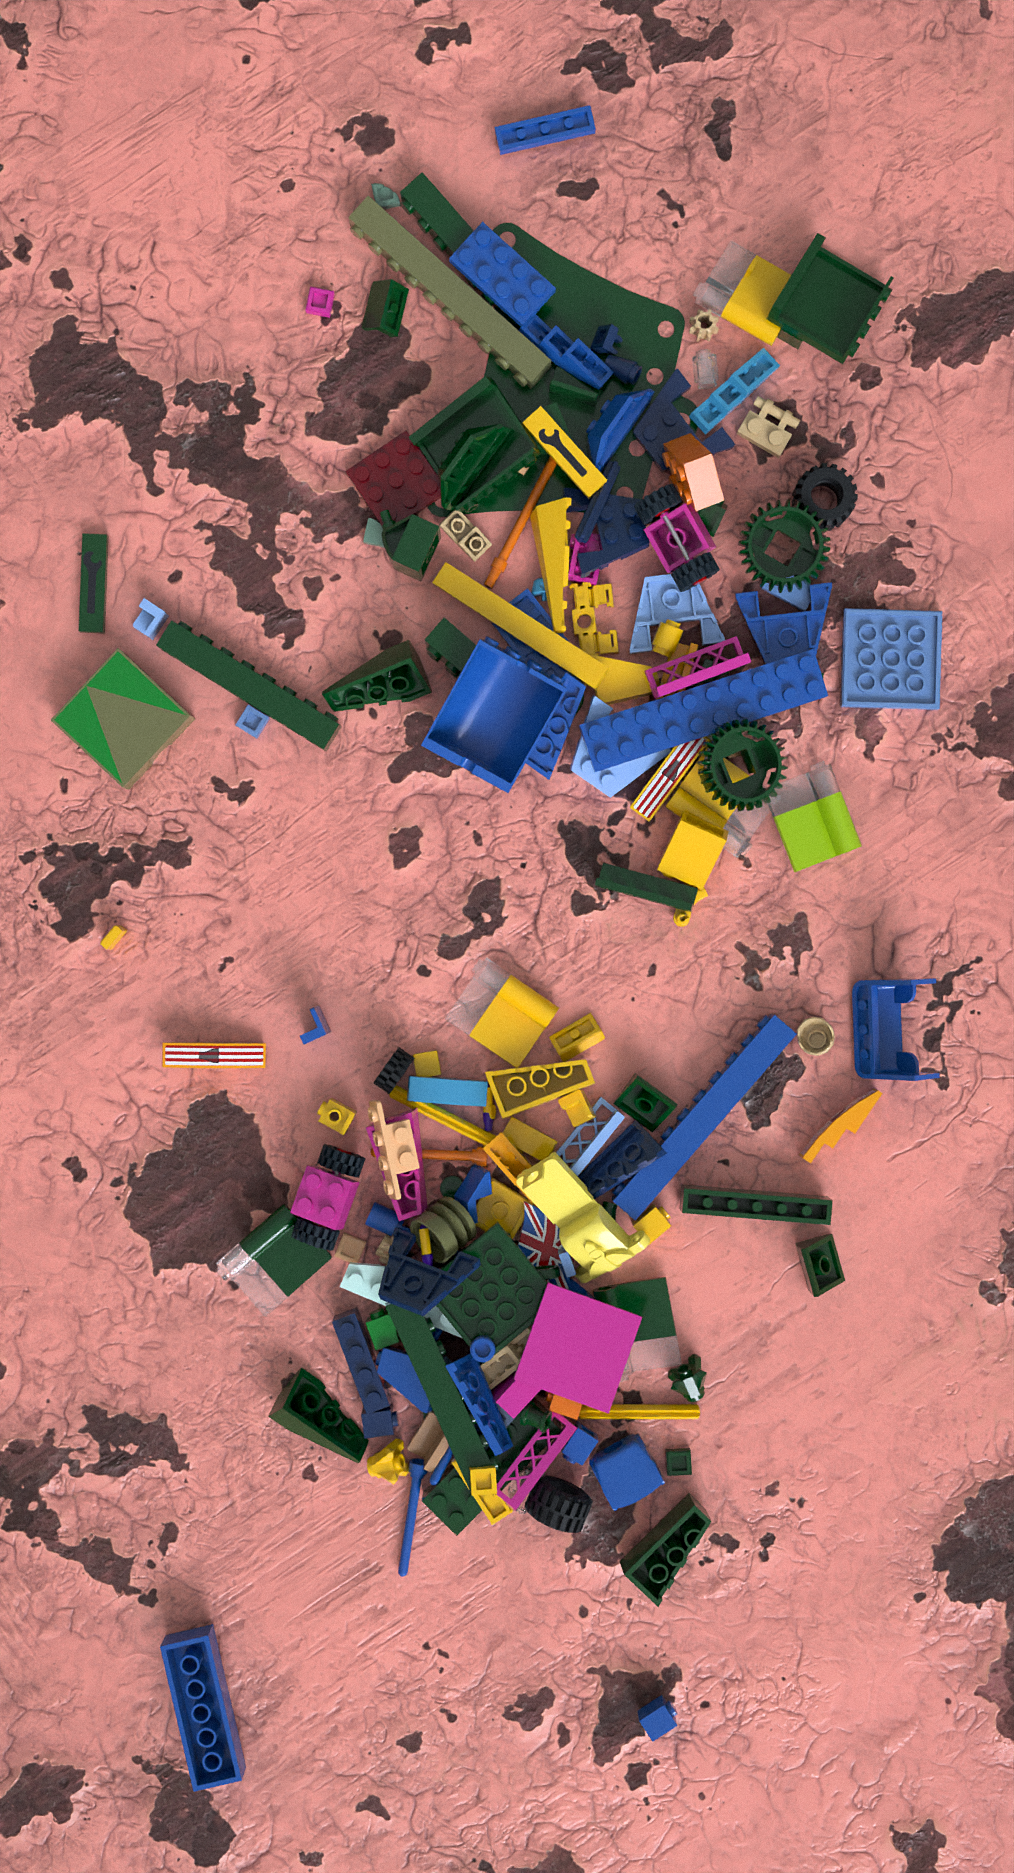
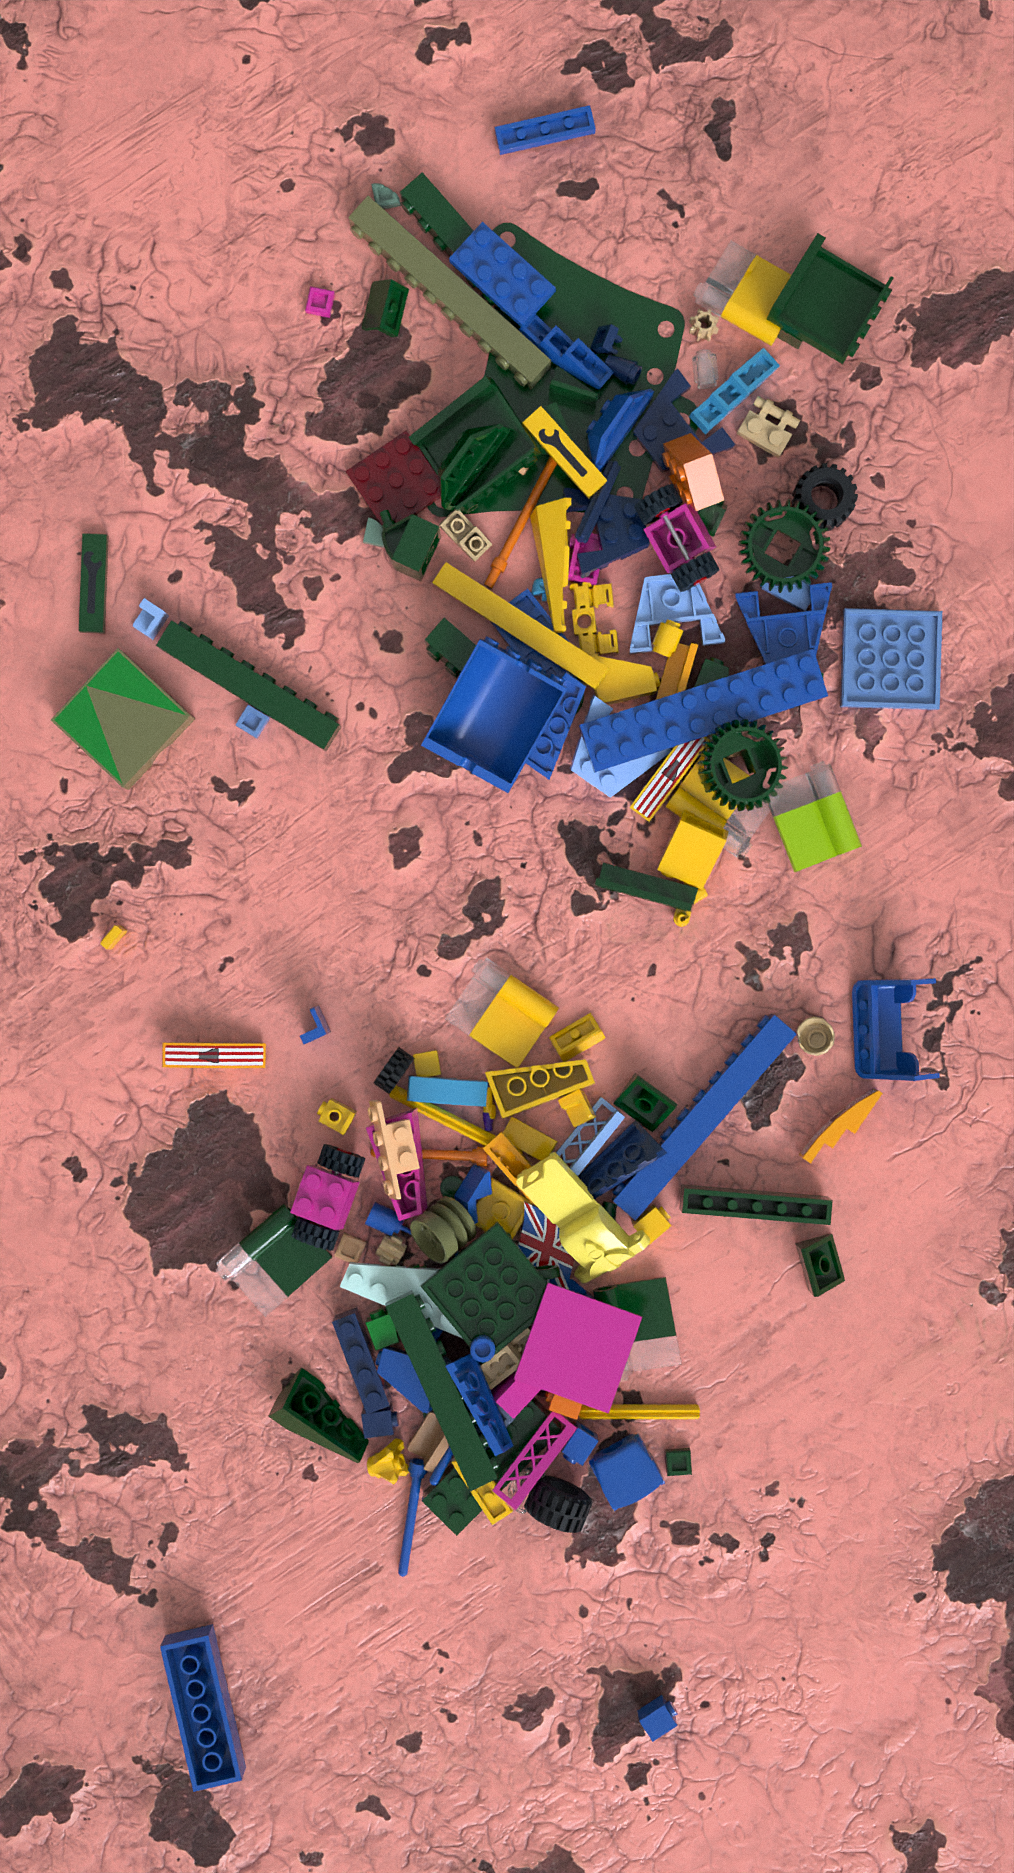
dark green wedge [322,640,432,712] -> none
dark blue wing [378,1227,481,1316] -> none
yellow piece [419,1224,433,1266] -> none
yellow tile [469,1466,497,1496] -> none
dark green bush [520,1403,552,1433] -> none
medium blue tile [558,1248,576,1278] -> none
dark green wedge [619,1493,712,1607] -> none
dark pink fence [644,636,751,699] -> none
dark green rock [668,1354,707,1402] -> none

